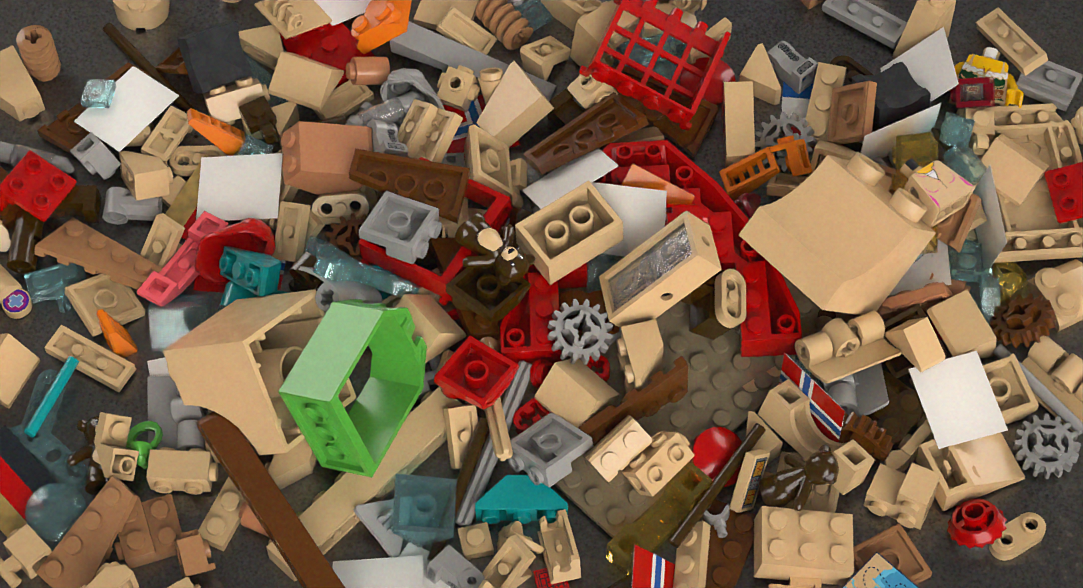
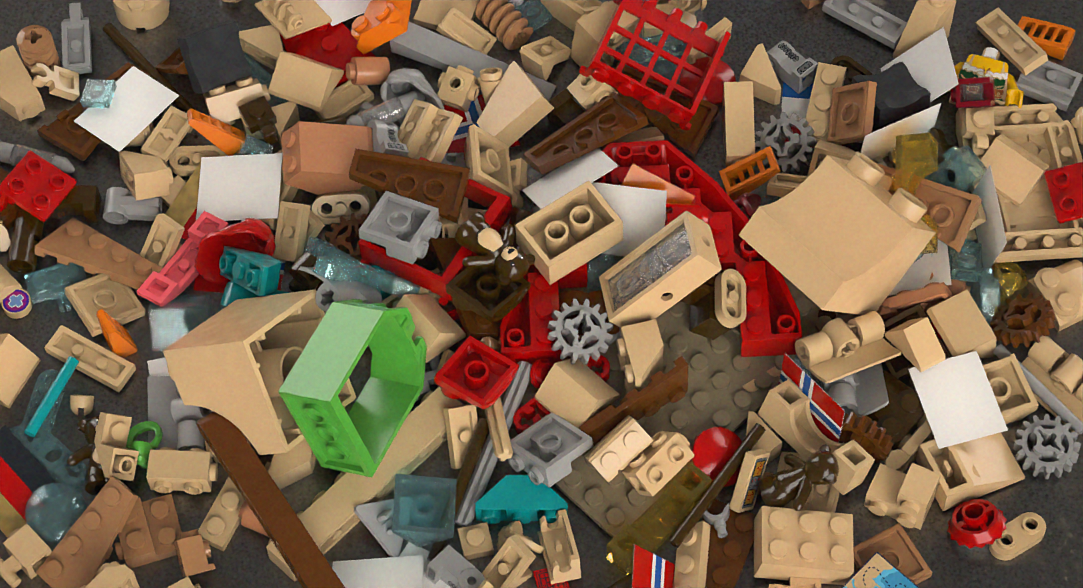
light grey brick [70,132,121,179] -> none
orange bracket [769,135,813,177] -> none
tan torso [900,158,975,228] -> none
clear light blue bracket [939,112,975,148] -> none
none -> tan plate [31,63,80,101]
none -> light grey hinge [61,3,92,74]
none -> tan hinge [70,394,94,416]
none -> orange slope [1017,16,1076,61]

